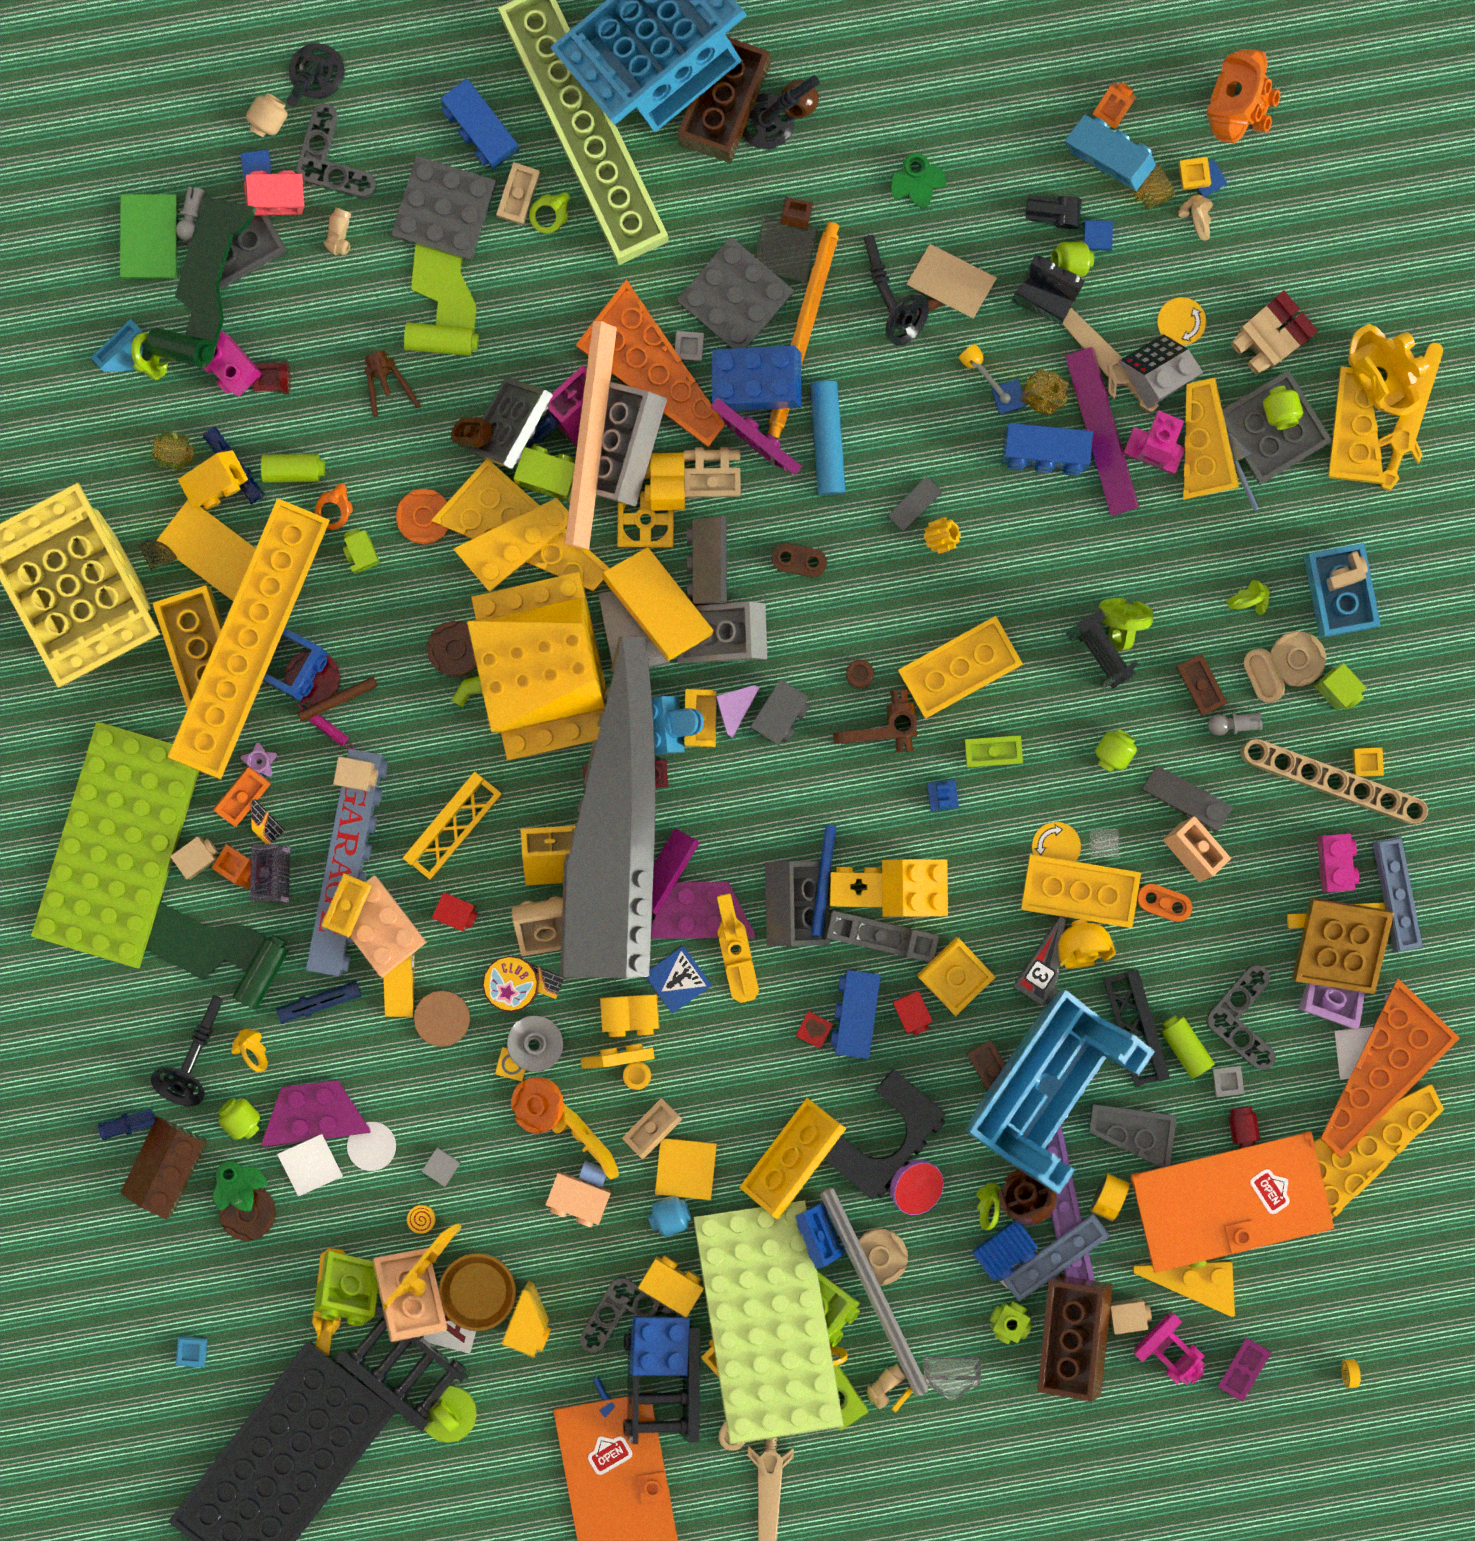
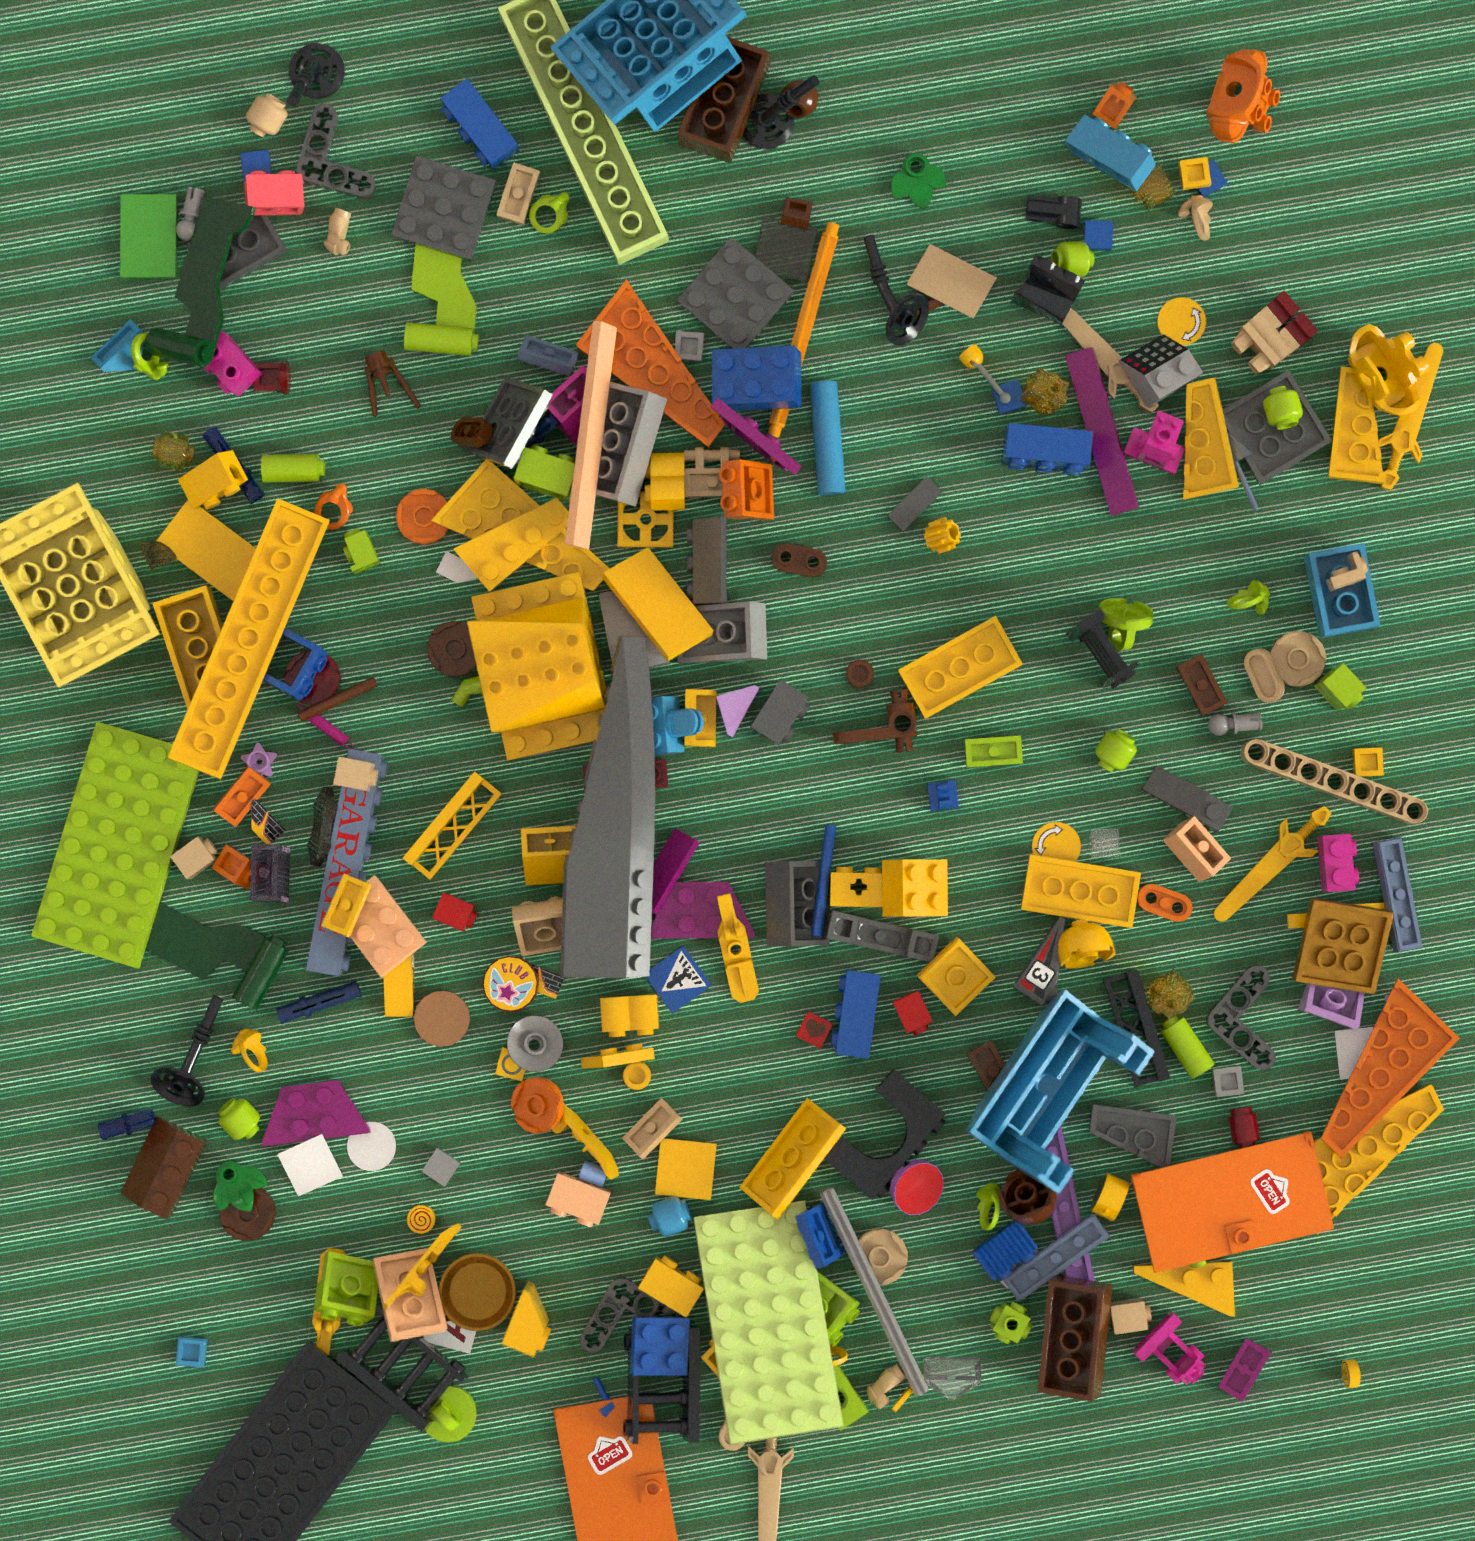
none -> clear smoke tile [307,787,337,867]
none -> white sticker [436,551,477,583]
none -> sand blue plate [517,335,579,376]
none -> orange plate [719,459,774,521]
none -> clear yellow brick [1148,968,1195,1020]
none -> yellow sword [1214,806,1331,922]

